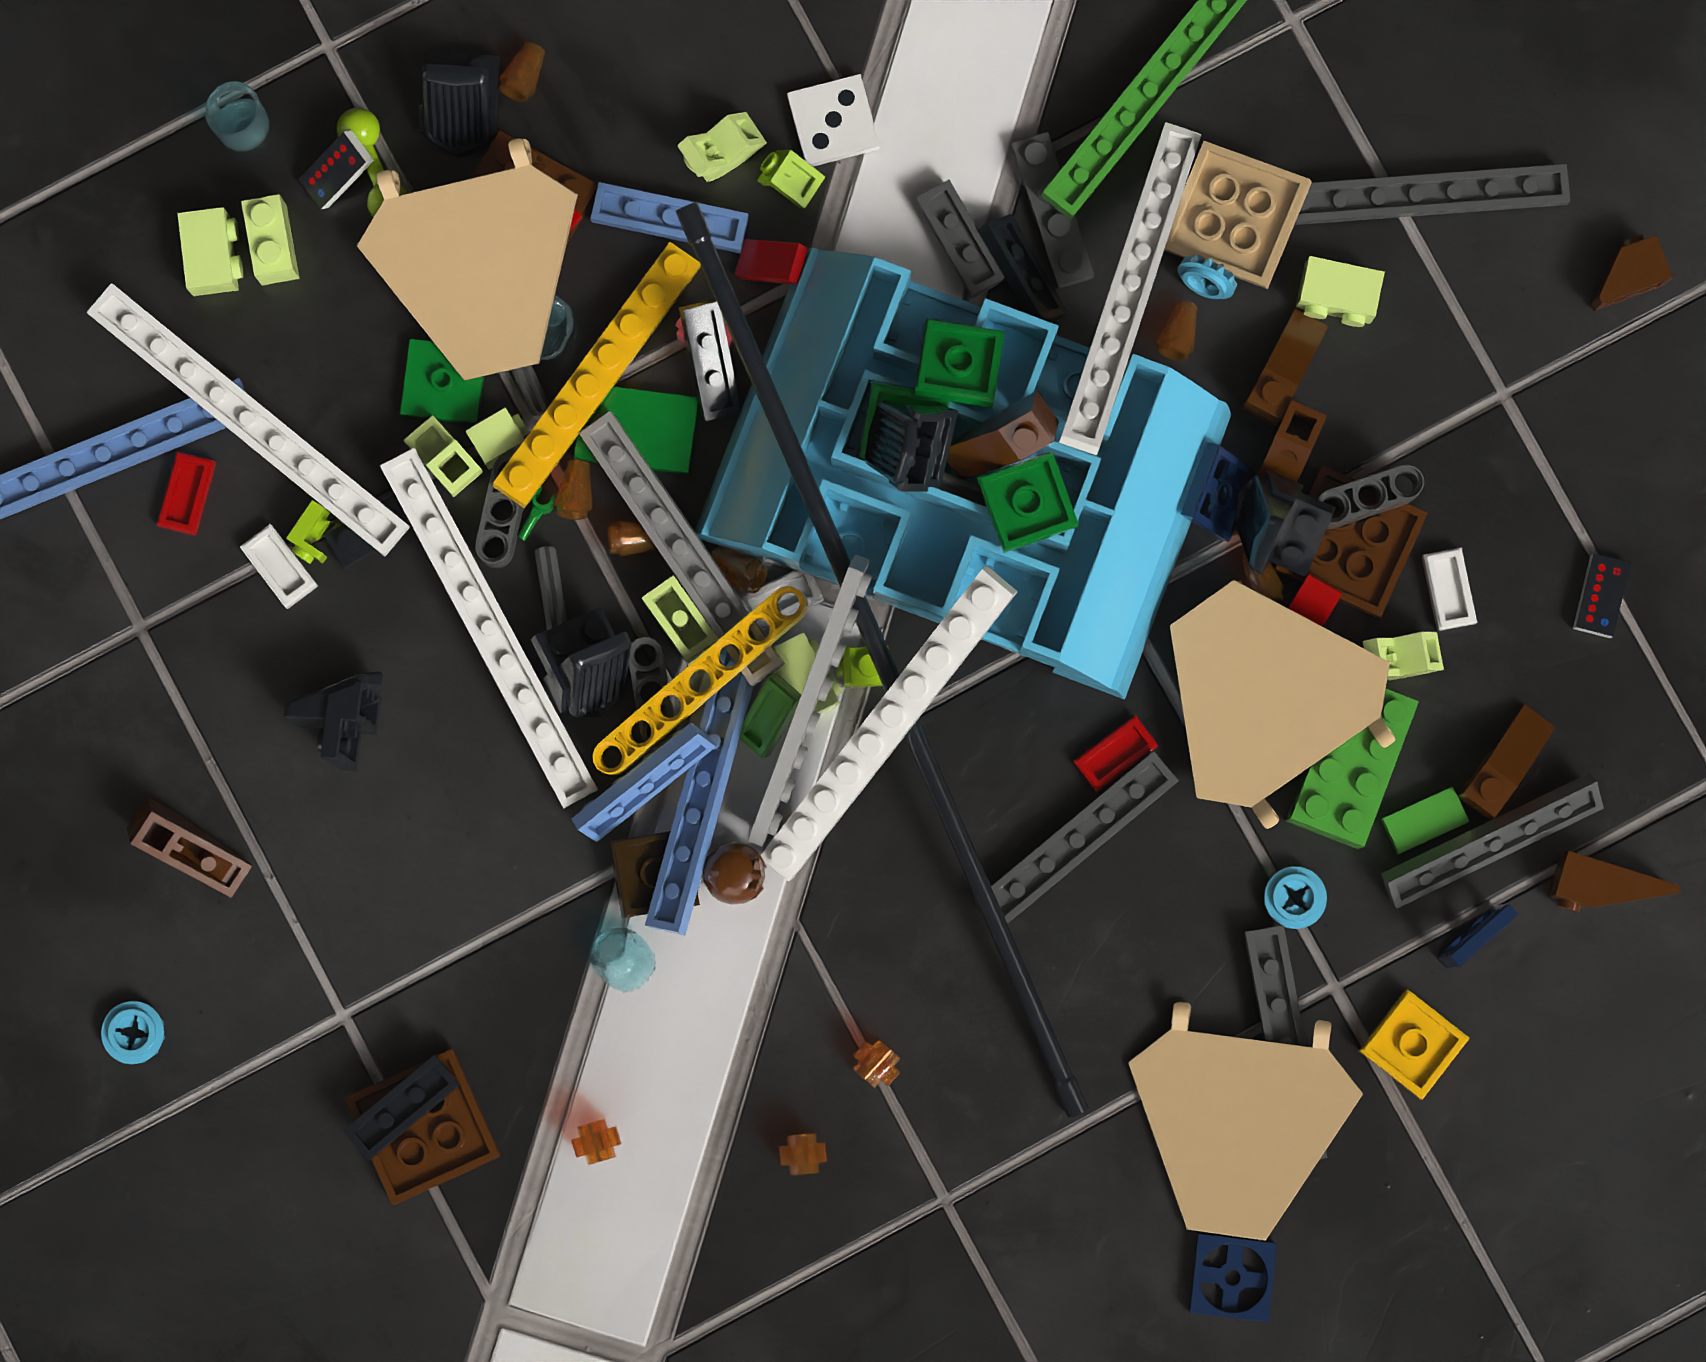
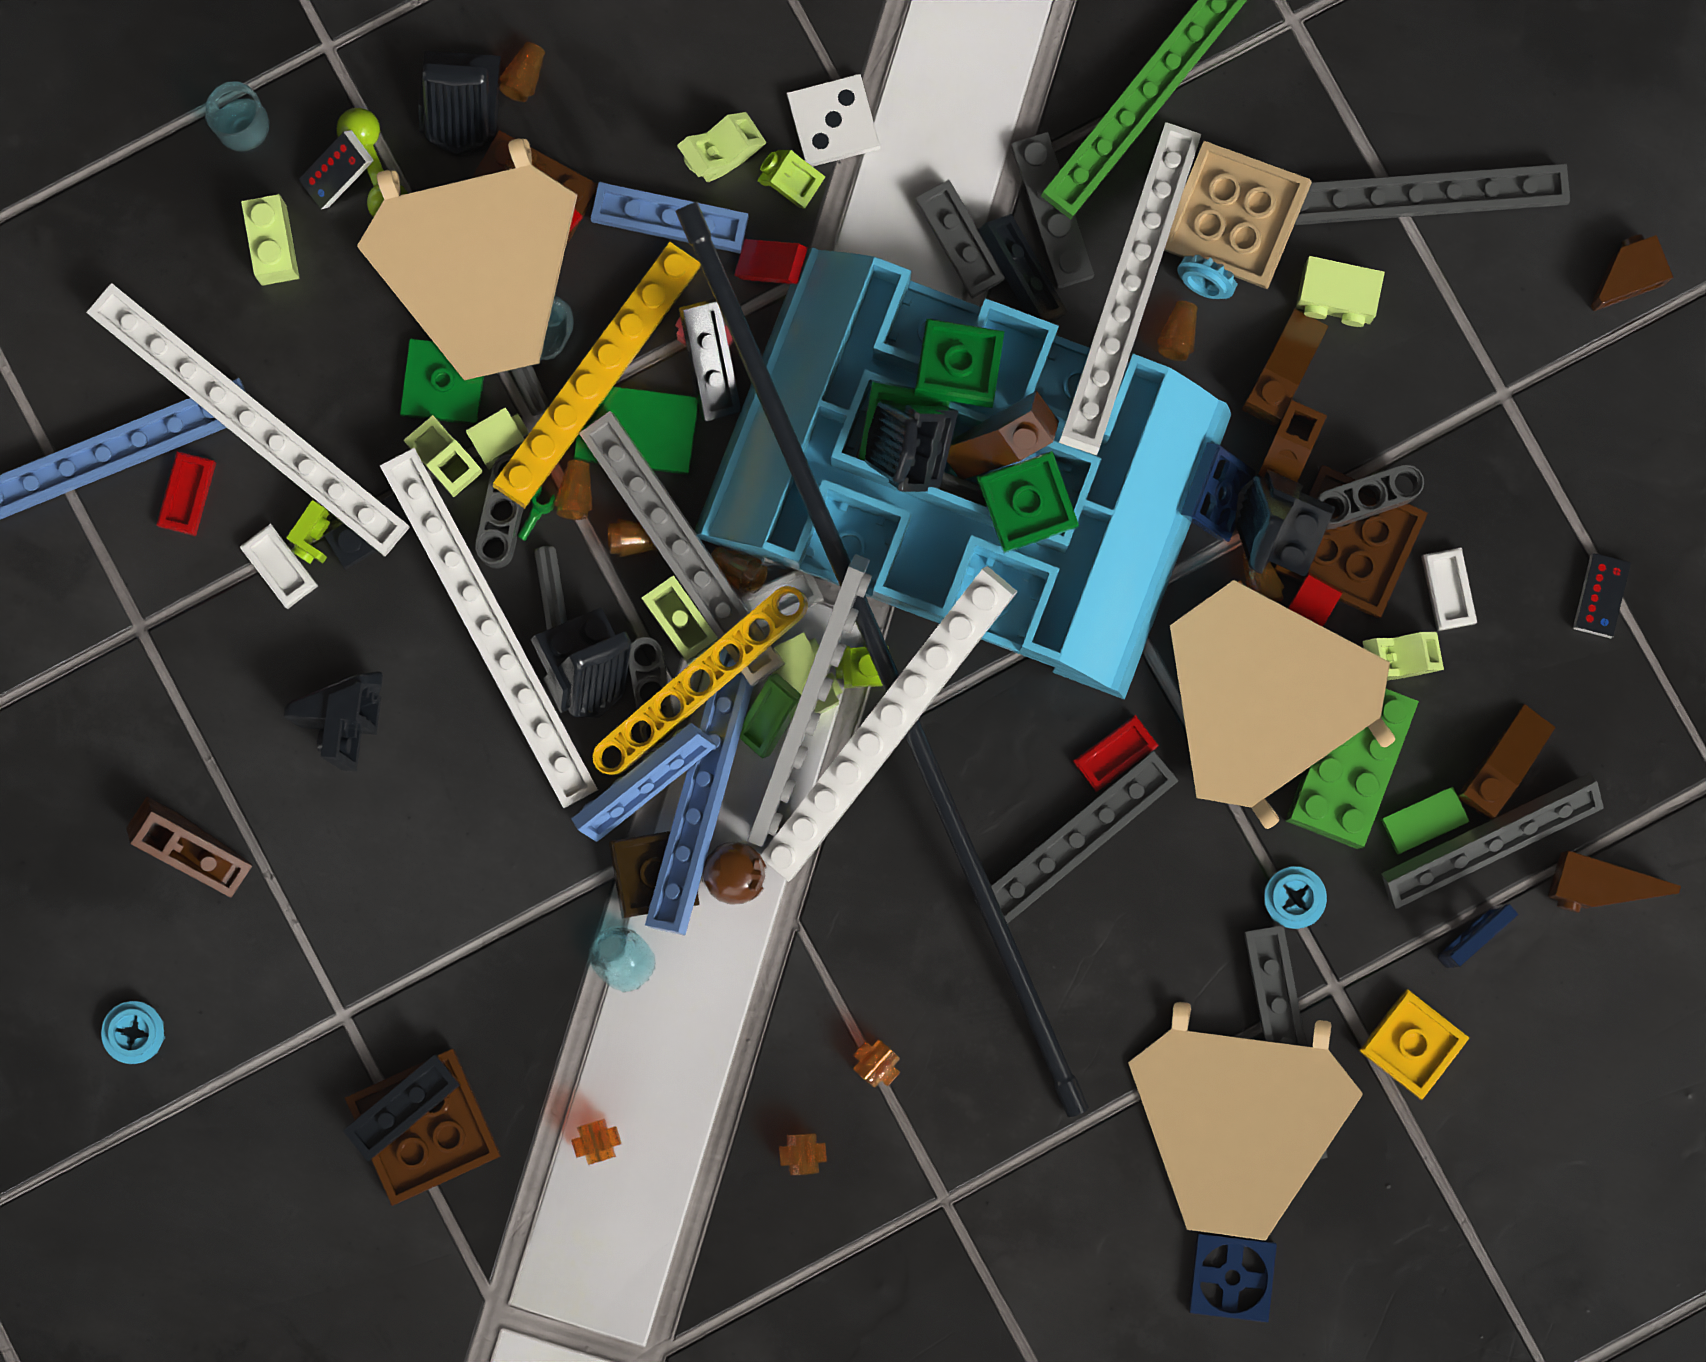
yellowish green brick [178,207,243,296] -> none

